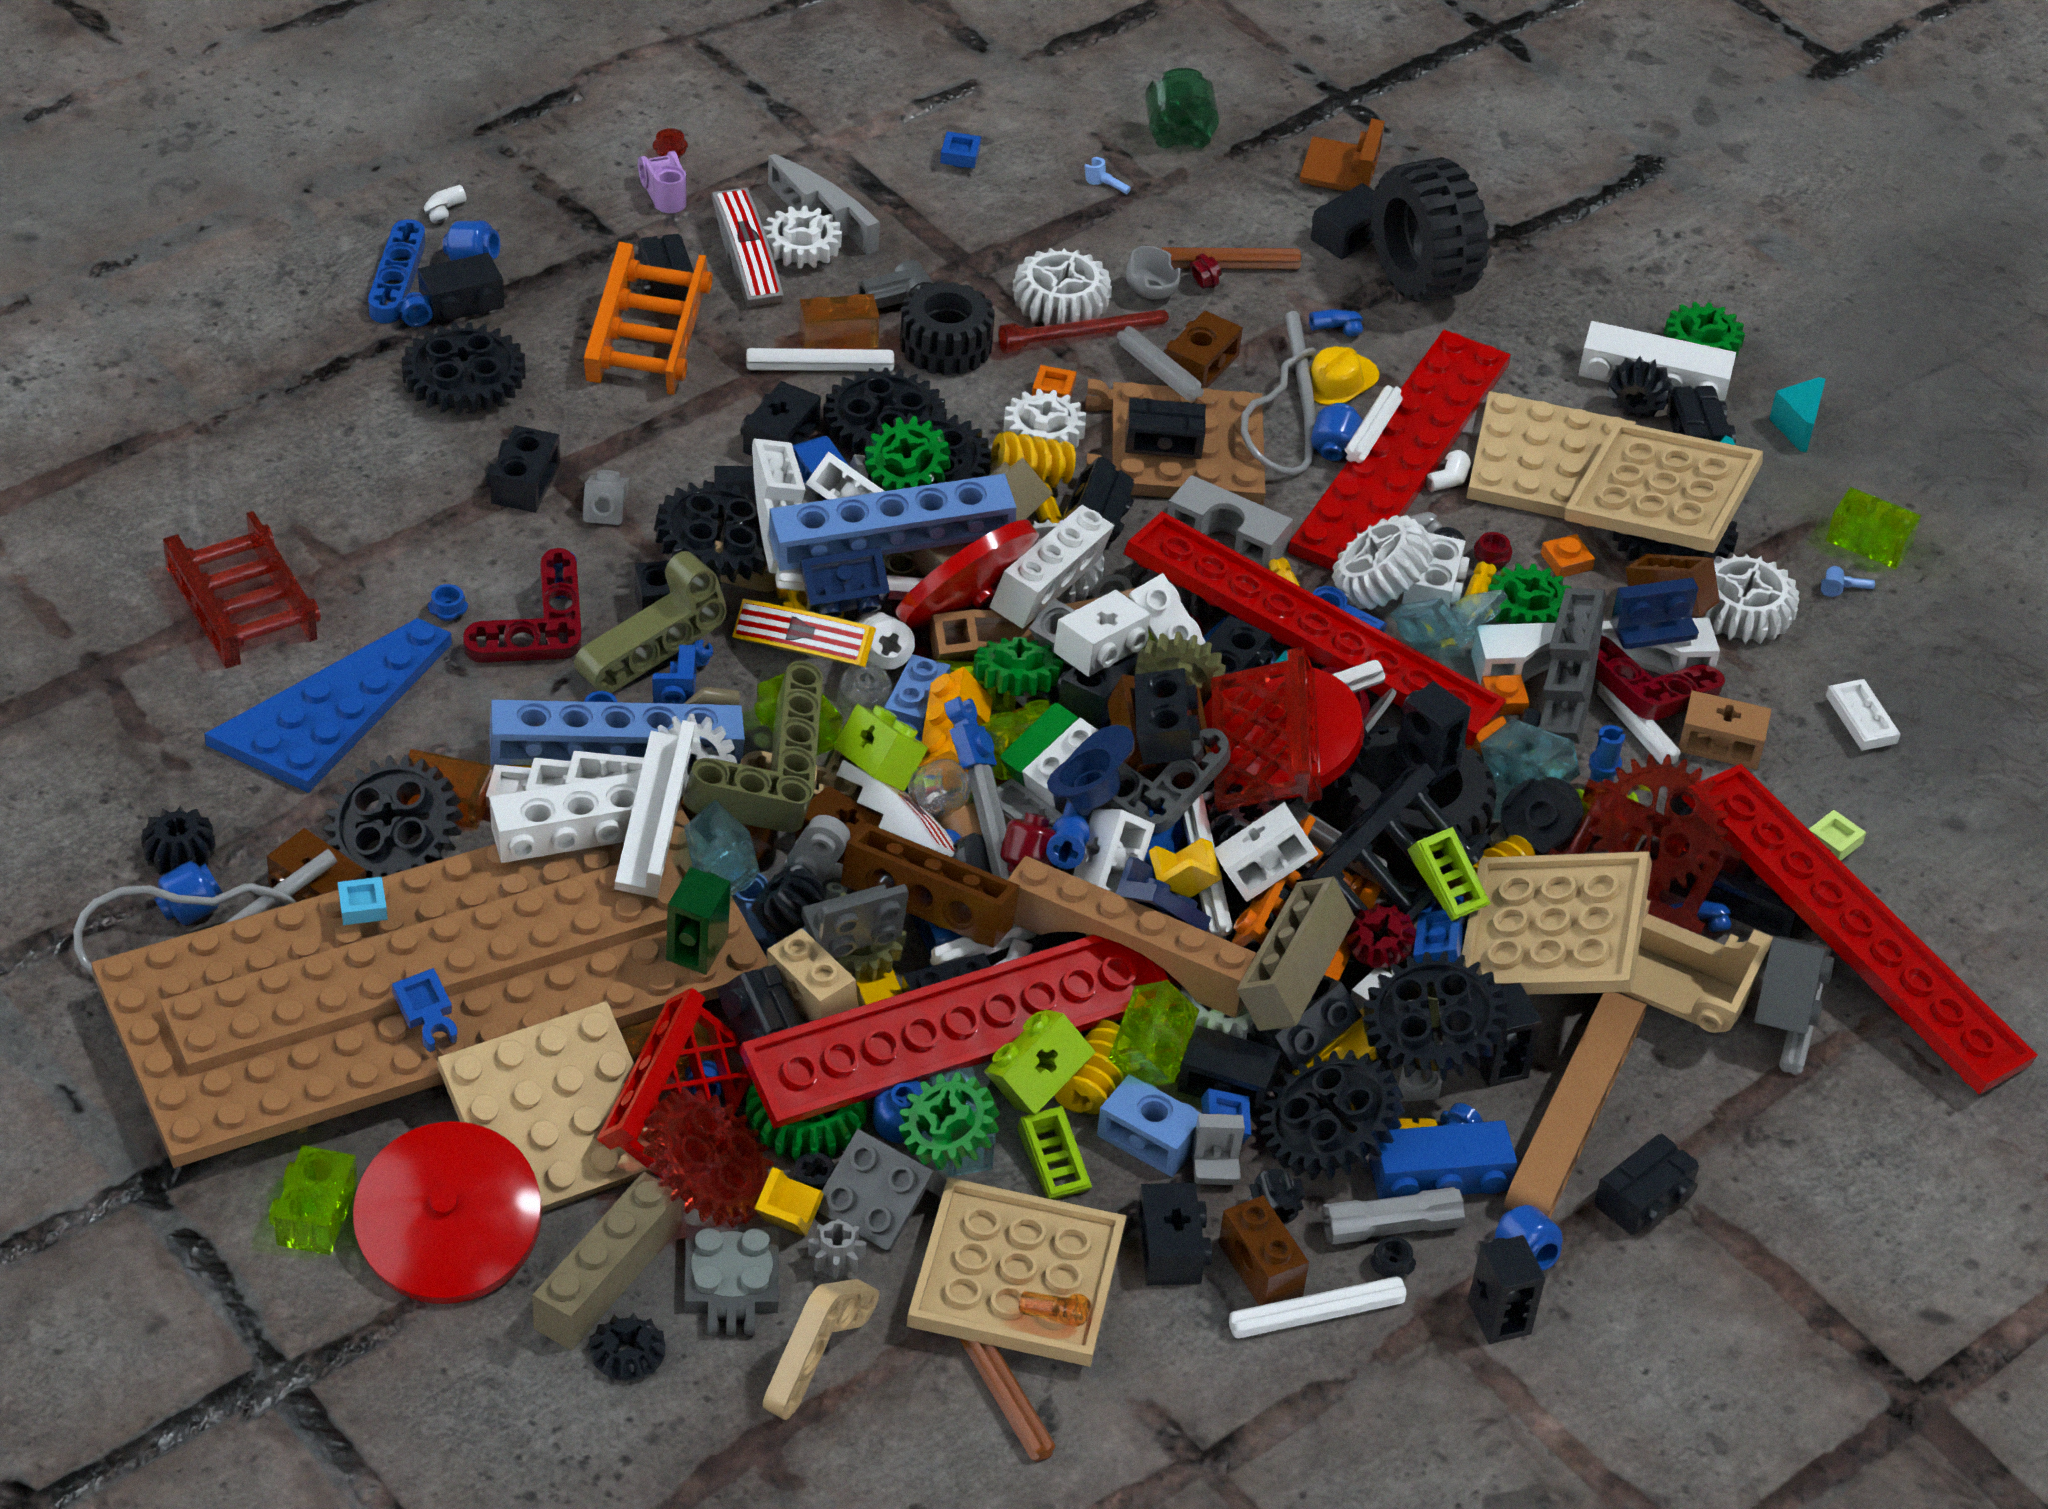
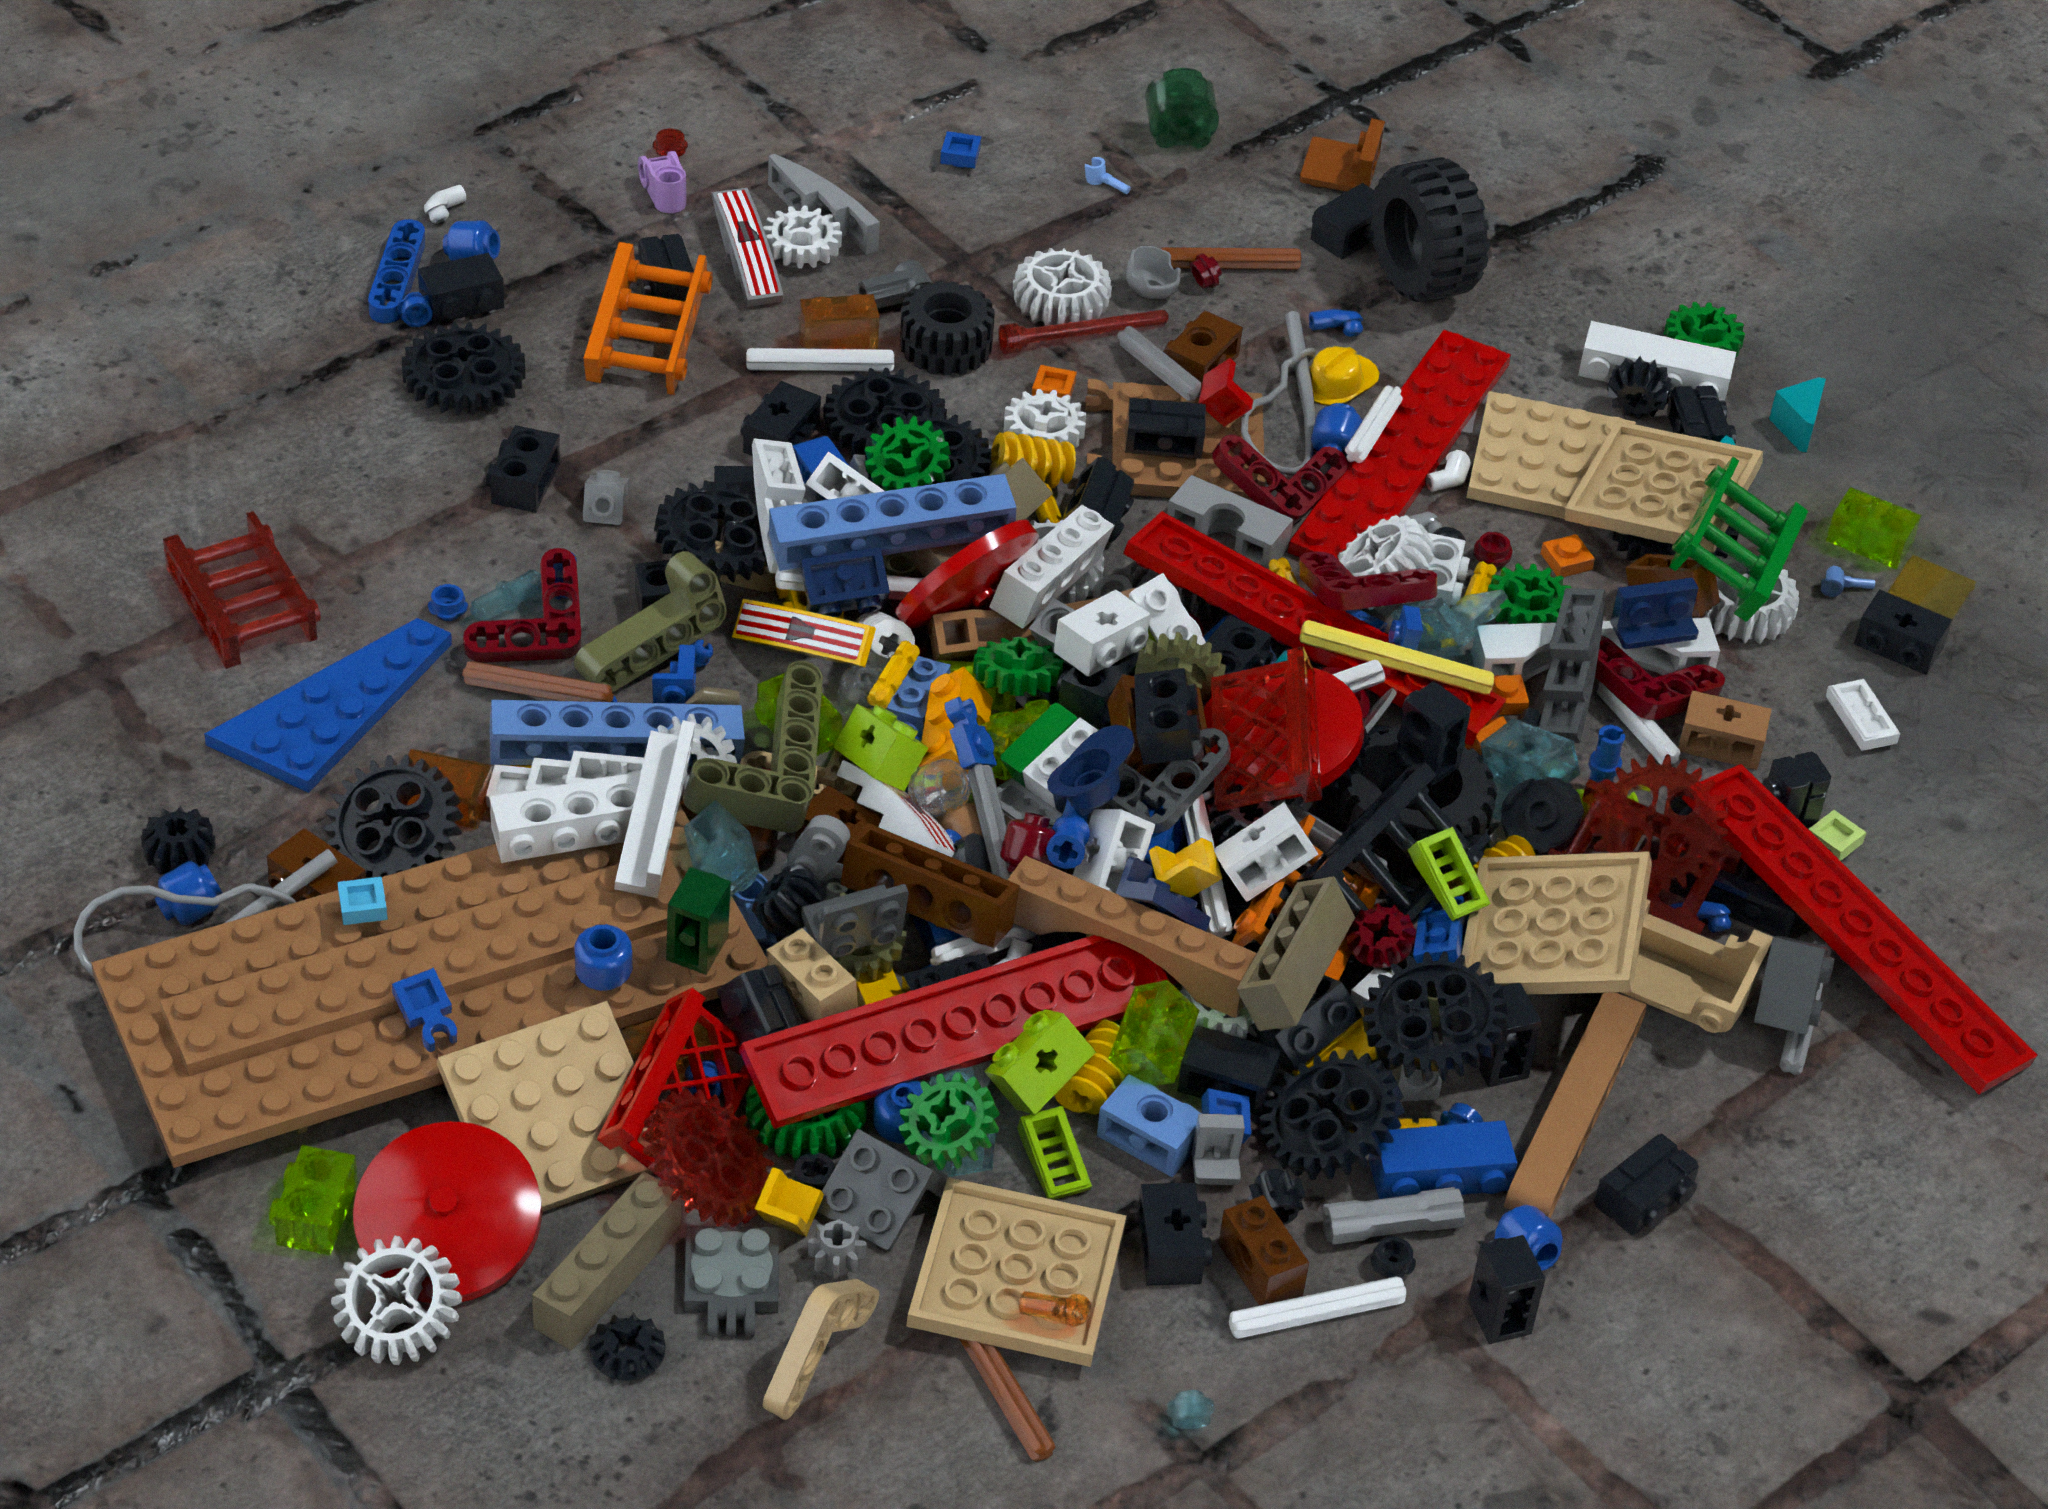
none -> white gear [331,1235,462,1366]
none -> dark orange axle [462,661,614,702]
none -> clear light blue axle [470,569,542,621]
none -> blue head [574,924,633,991]
none -> yellow axle [867,641,920,709]
none -> clear light blue plate [1167,1390,1215,1429]
none -> red panel [1198,358,1253,427]
none -> dark red beam [1212,435,1348,525]
none -> dark red beam [1299,551,1438,611]
none -> light yellow axle [1300,620,1494,695]
none -> blue plate [1389,605,1423,650]
none -> green fence [1669,457,1808,622]
none -> black brick [1762,751,1832,829]
none -> black brick [1854,589,1953,675]
none -> clear yellow piece [1888,555,1976,621]

